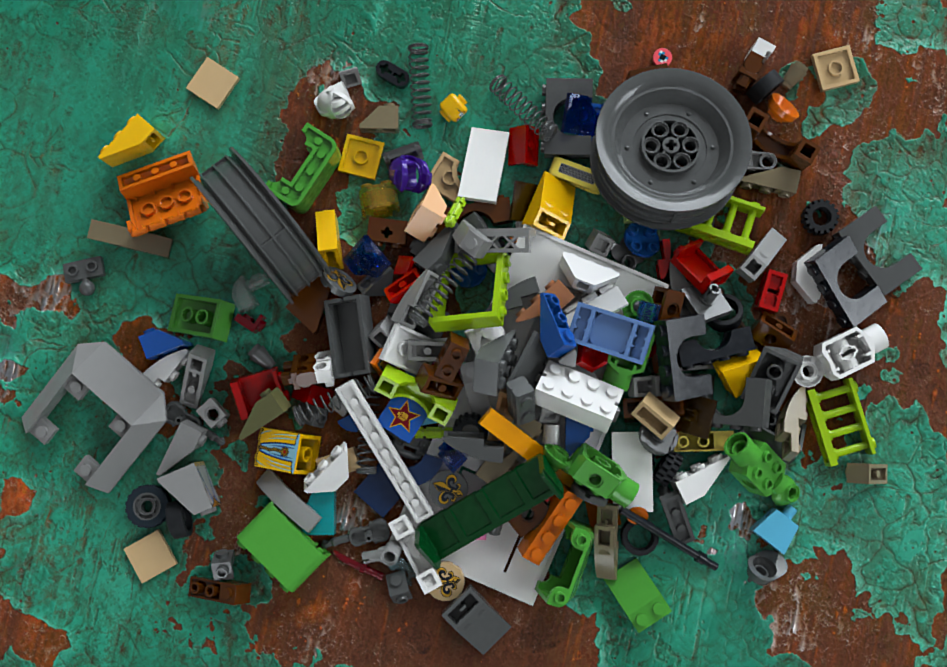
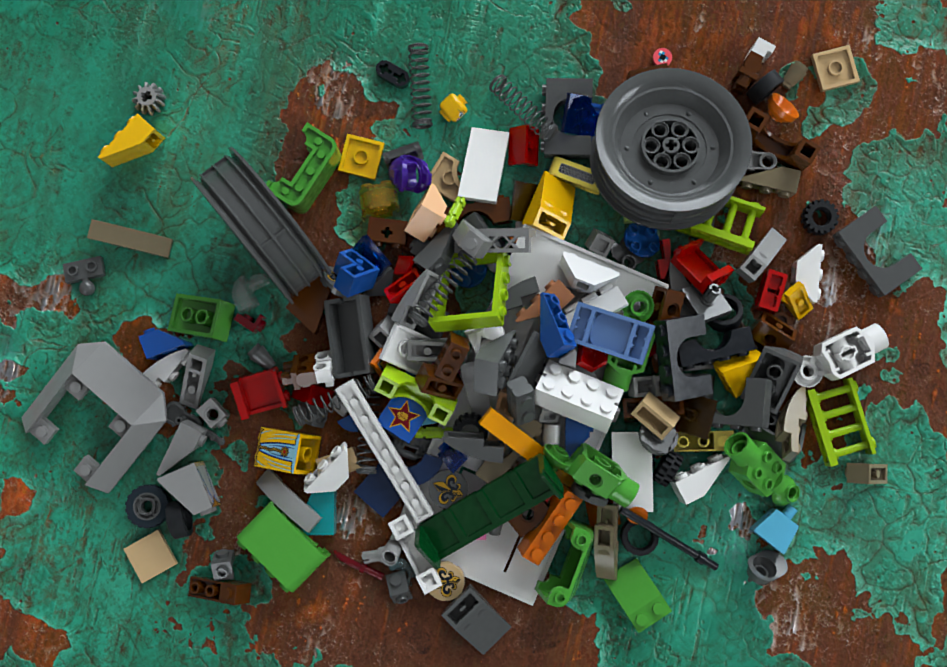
orange slope [117,150,209,238] -> none
tan tile [186,57,240,110] -> none
olive slope [239,387,292,440] -> none
white helmet [314,81,355,119] -> none
yellow slope [315,210,344,270] -> none
dark grey piece [321,518,390,549] -> none
light grey slope [339,67,362,88] -> none
dark tan slope [359,103,400,133] -> none
tile [636,300,661,324] -> none
dark grey piece [657,485,695,544] -> none
arch [804,236,887,328] -> none
none -> light grey gear [132,82,166,116]
none -> blue brick [333,248,380,298]
none -> yellow slope [781,281,813,321]

